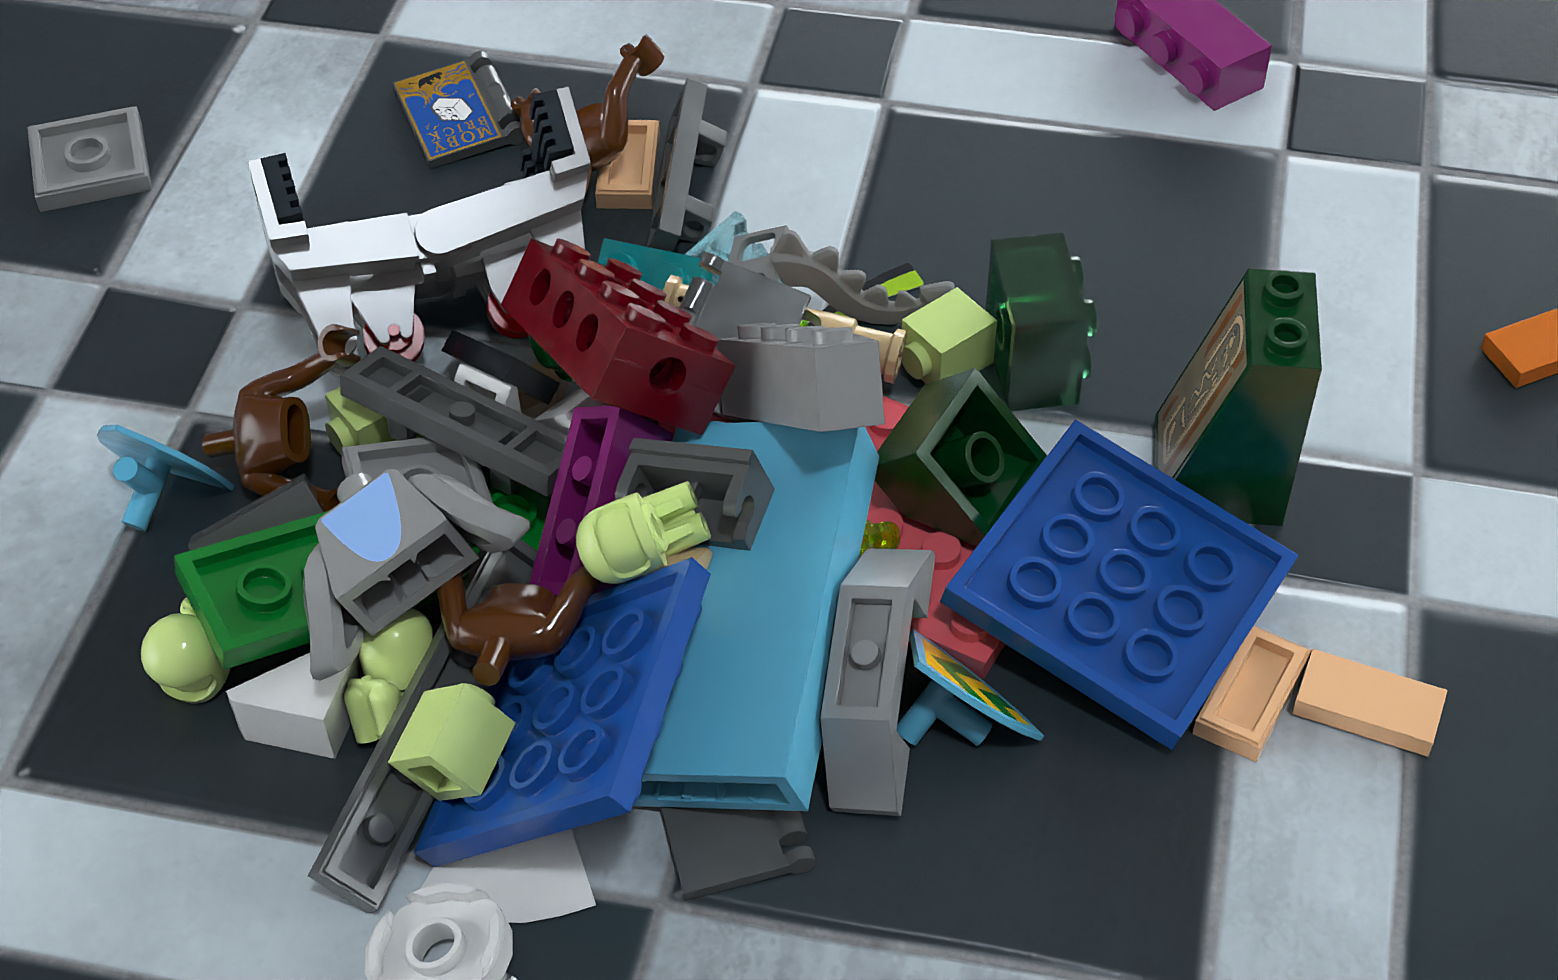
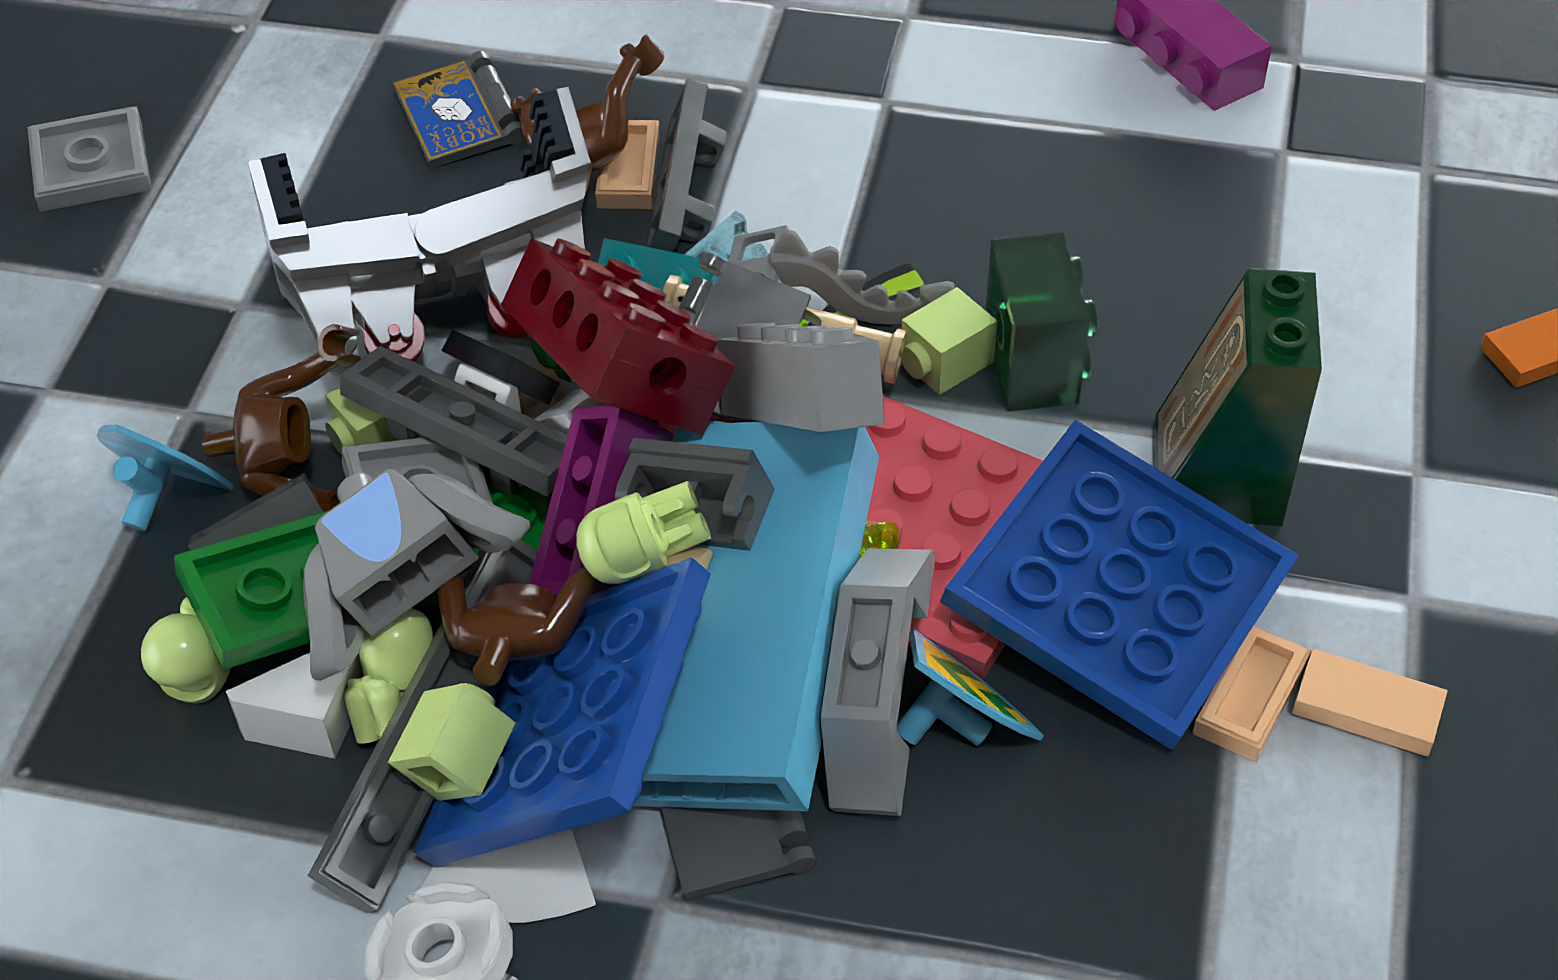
dark green slope [875,367,1047,546] -> none

